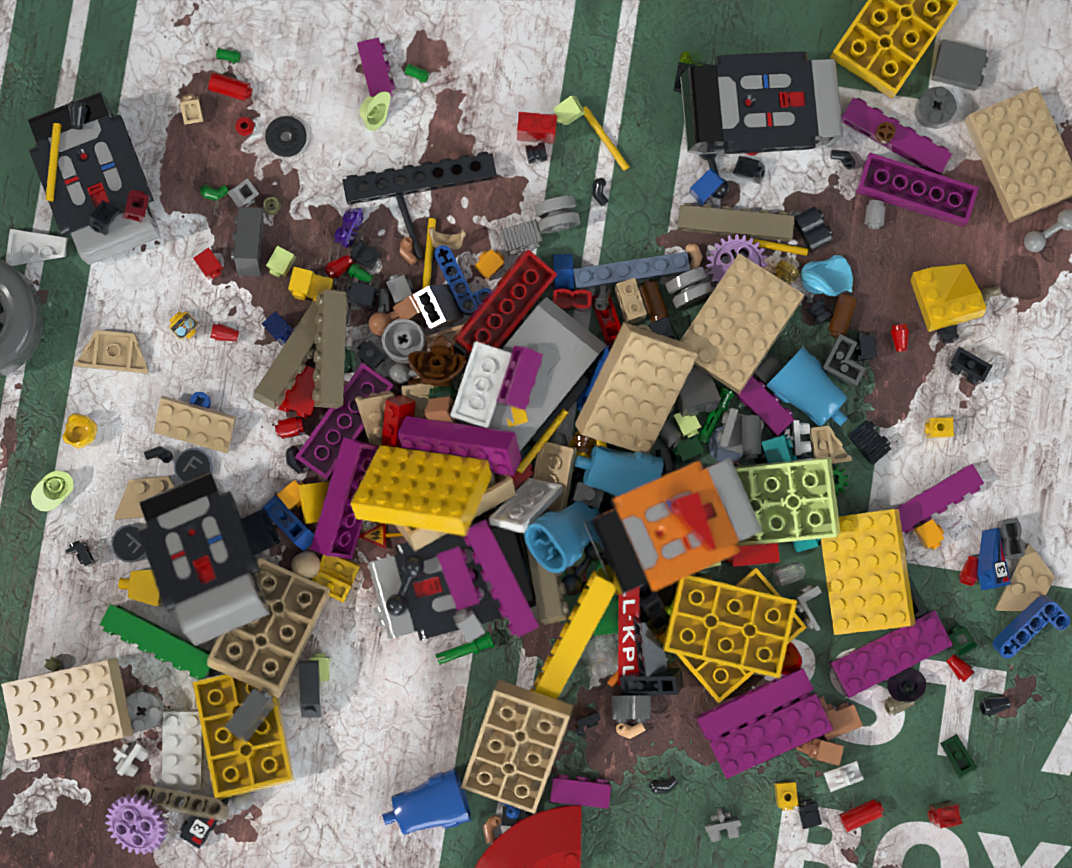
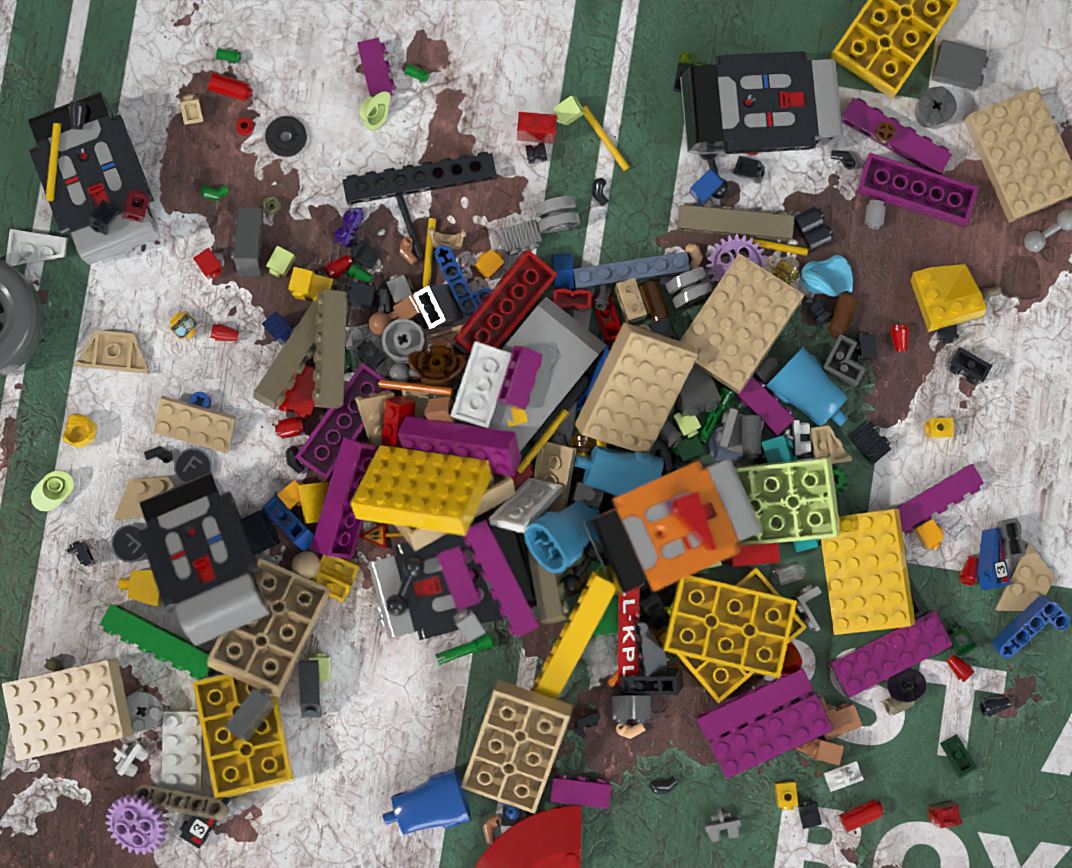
light grey brick [227,178,259,208] -> none
none -> orange bar [379,380,453,396]

